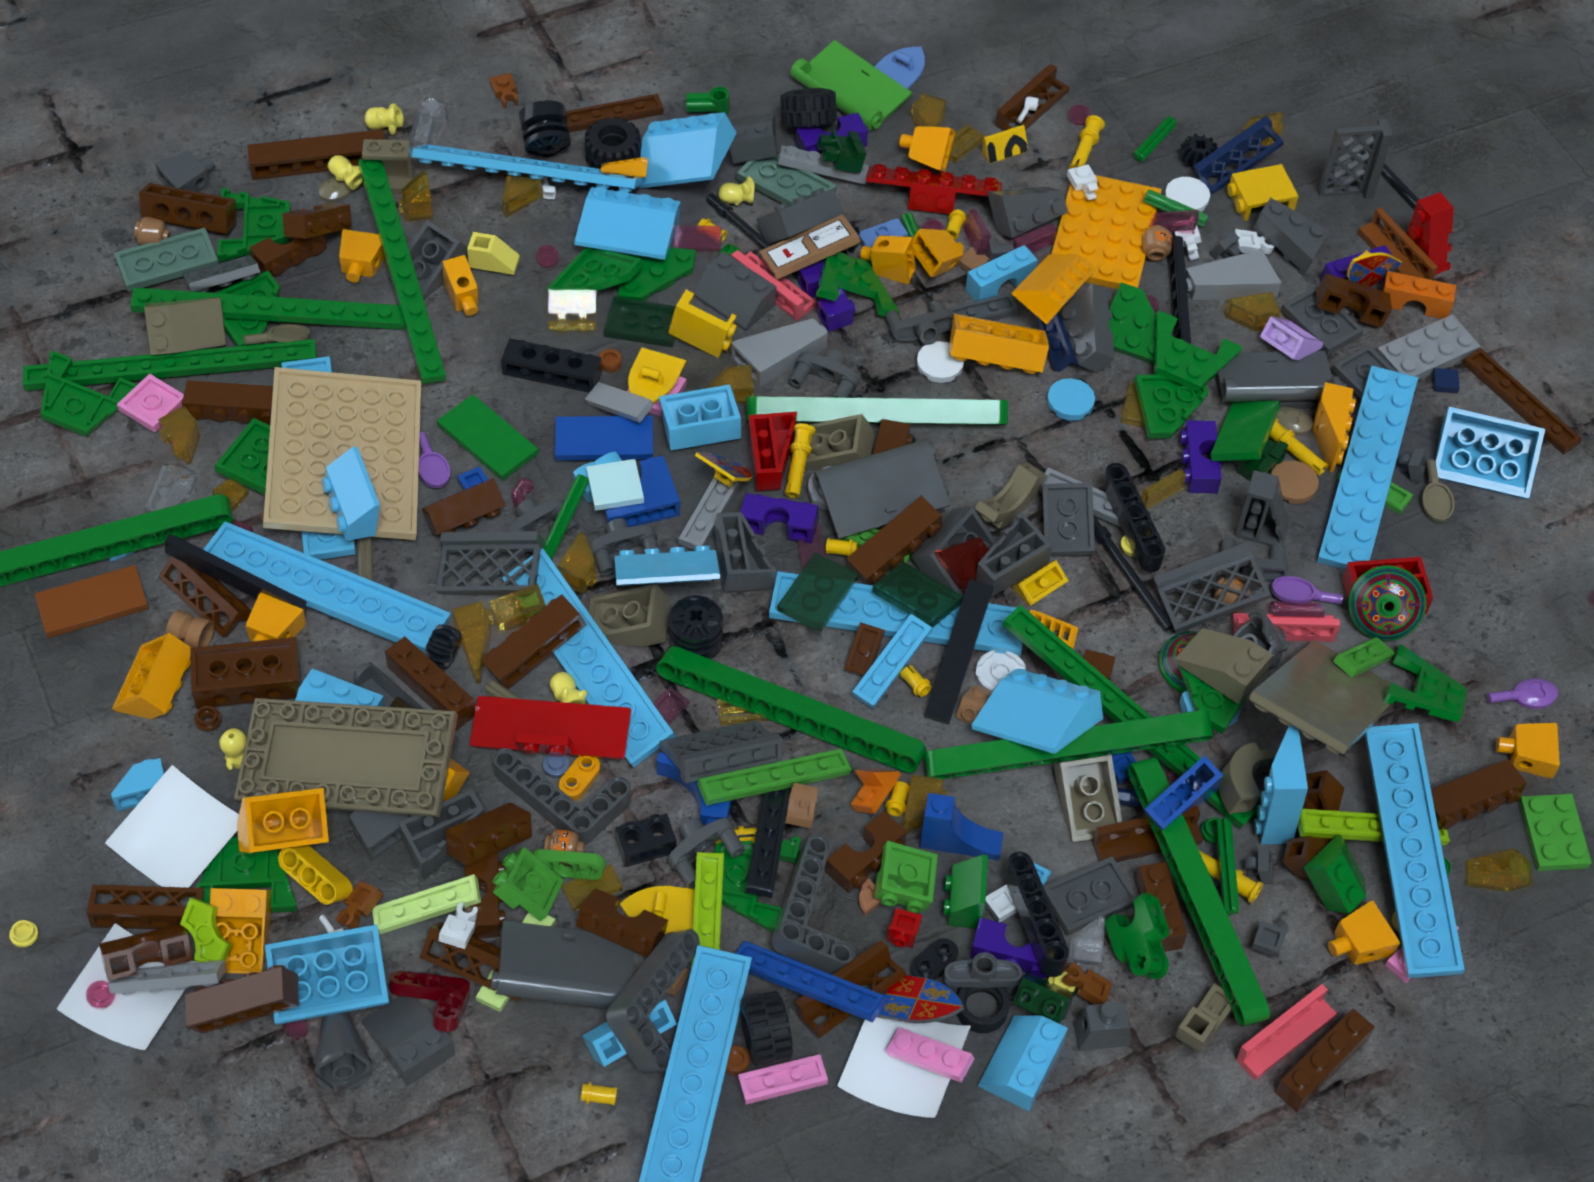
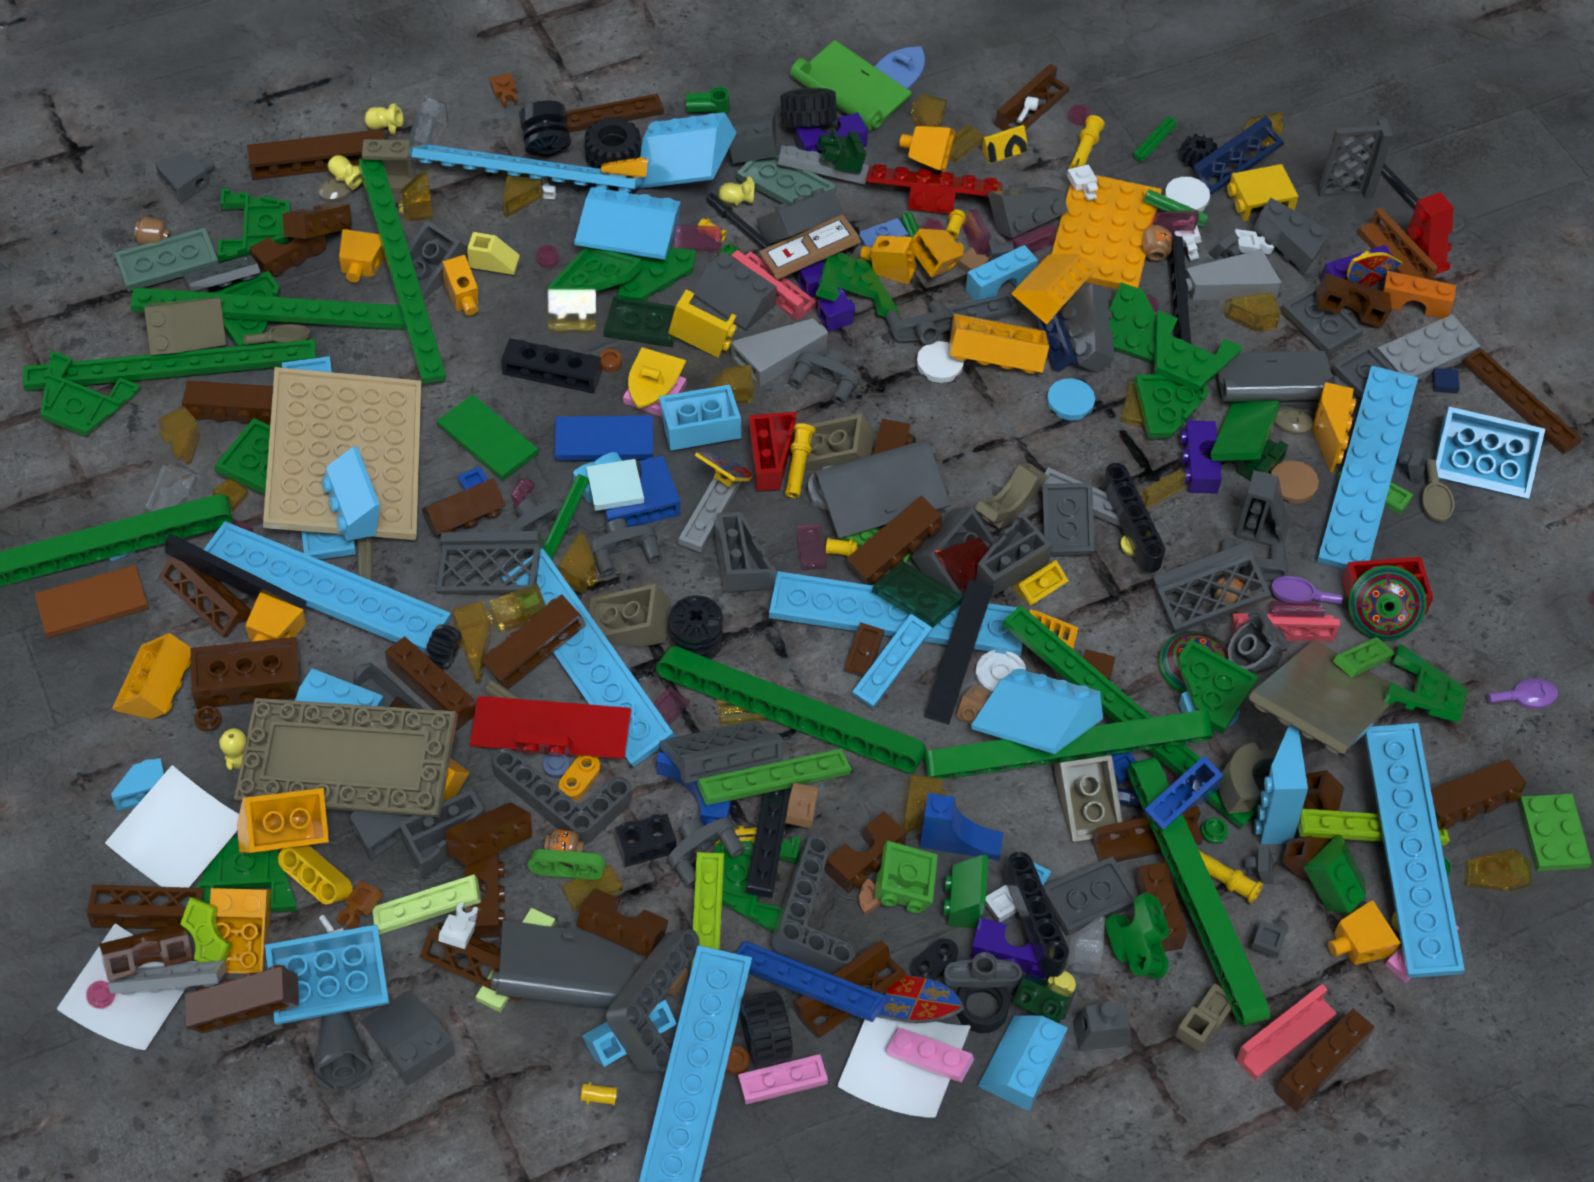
light yellow plate [9,920,39,947] -> none
bright pink plate [117,374,184,433] -> none
reddish brown brick [139,183,236,234] -> none
medium nougat wheel [165,610,214,648] -> none
clear pink plate [285,1019,307,1041] -> none
dark red beam [389,971,470,1032] -> none
medium lavender piece [418,432,450,488] -> none
bright green plate [492,846,564,921] -> none
light yellow animal [549,672,587,704] -> none
light grey tile [585,382,654,423] -> none
medium azure slope [614,546,720,587] -> none
yellow shield [620,886,695,935] -> none
dark purple arch [740,493,819,543] -> none
beam [746,396,1008,425] -> none
clear green tile [777,552,859,632] -> none
orange slope [850,769,901,814] -> none
yellow pin [885,781,910,817] -> none
red bracket [887,908,922,948] -> none
yellow pin [900,665,932,697] -> none
dark orange plate [1062,962,1112,1005] -> none
black bar [1093,514,1173,632] -> none
dark tan slope [1174,628,1273,704] -> none
green axle [1216,817,1239,915] -> none
lavender tile [1260,316,1323,360] -> none
yellow pin [1269,418,1328,476] -> none
light orange torso [1496,723,1560,779] -> none

